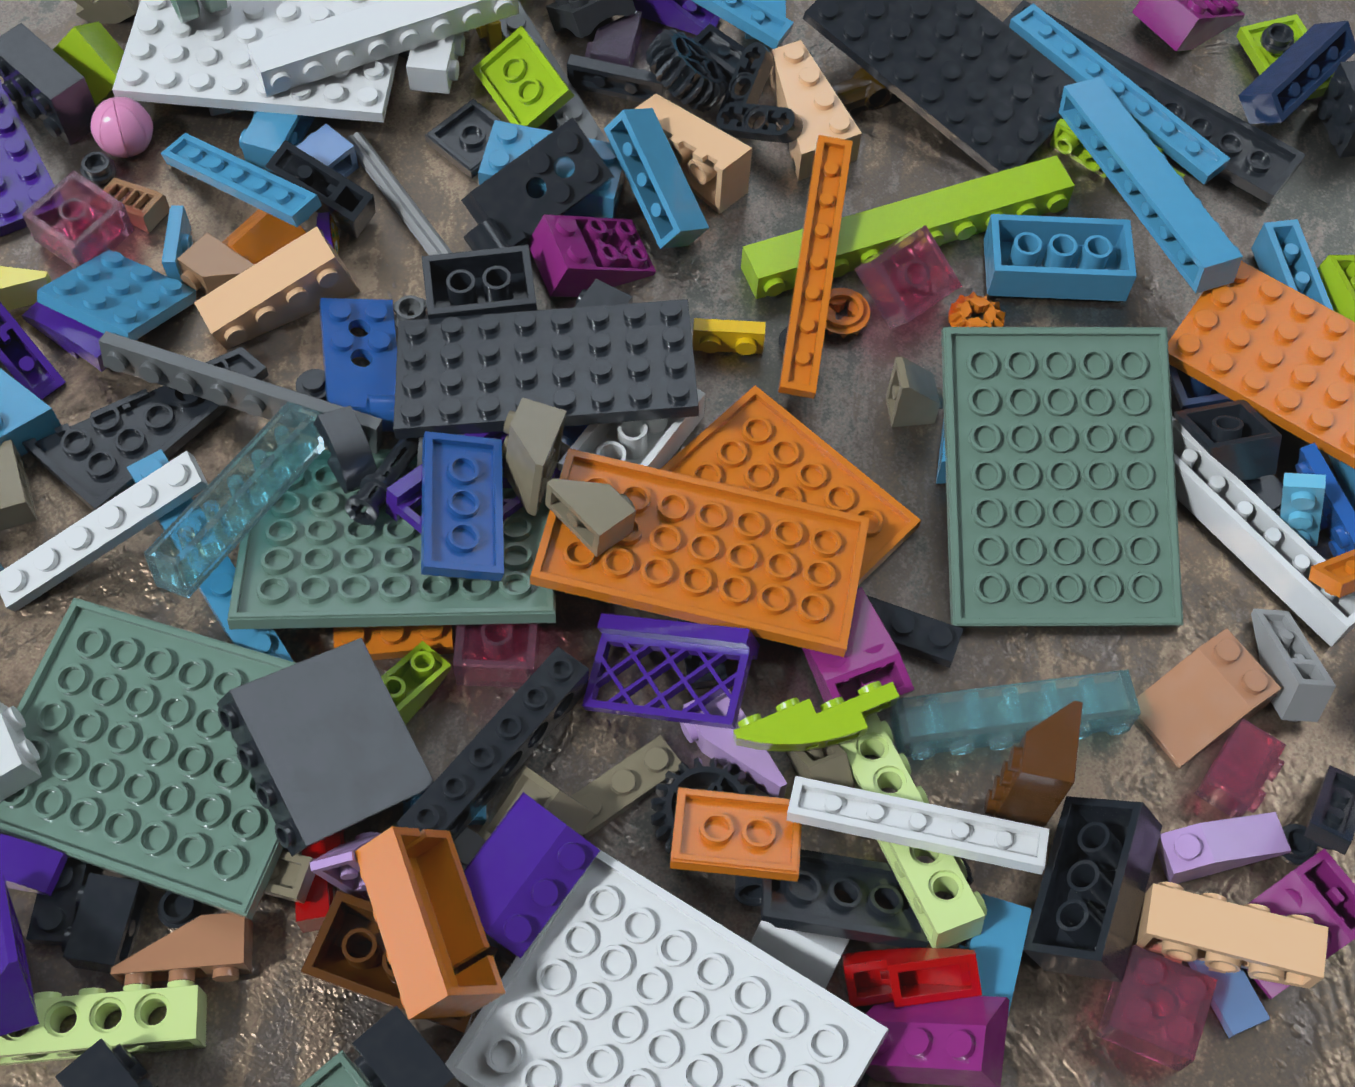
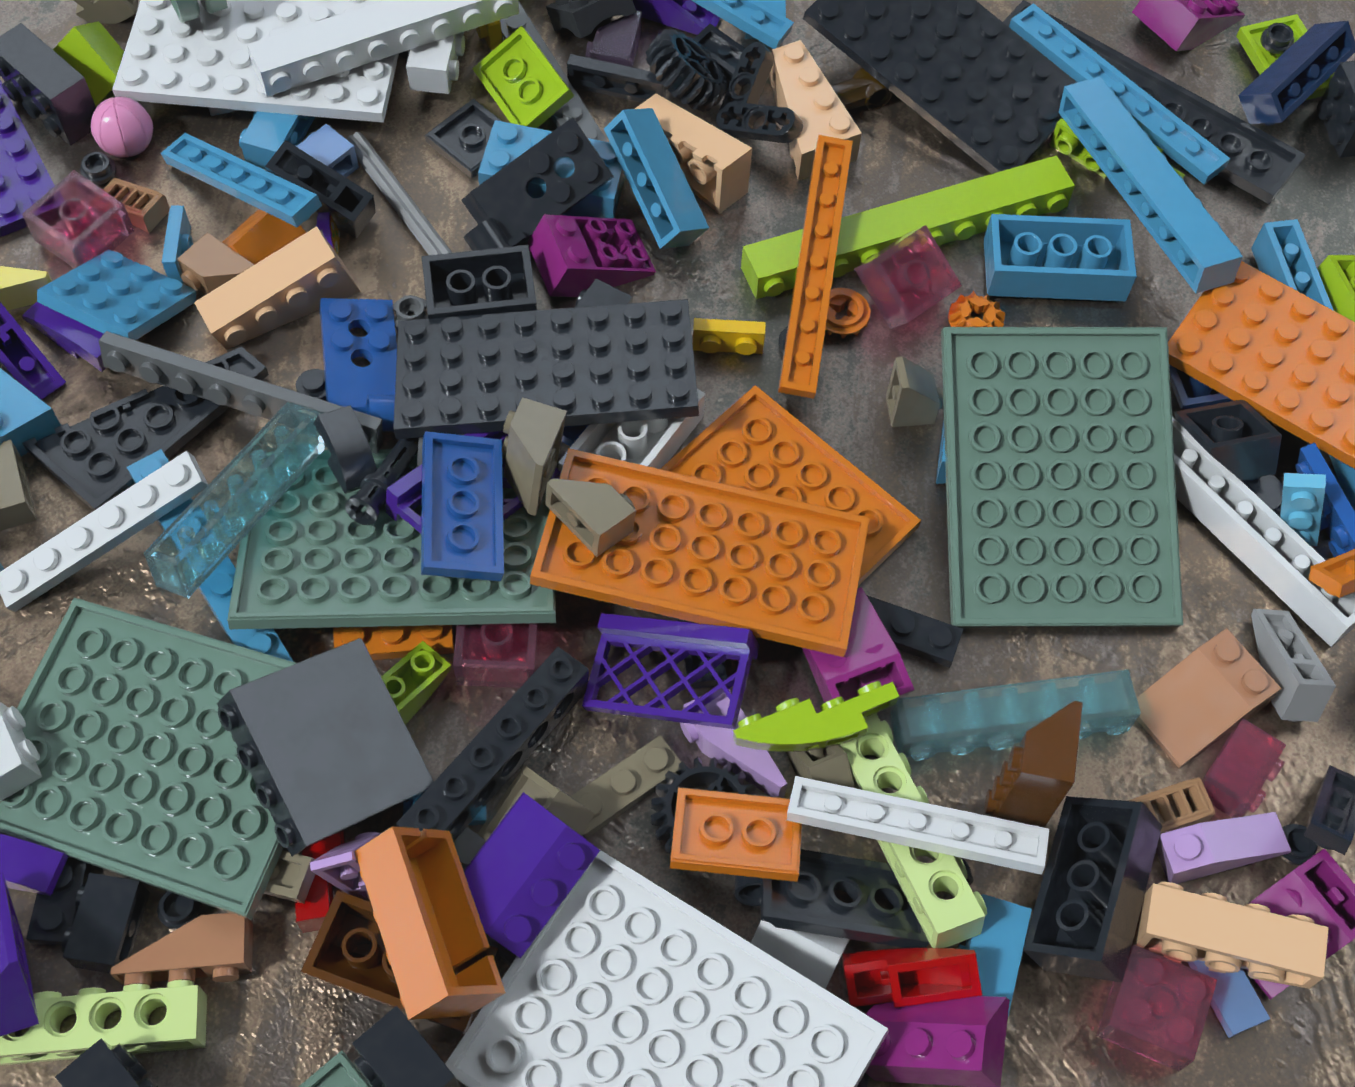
none -> medium nougat slope [1128,777,1215,834]

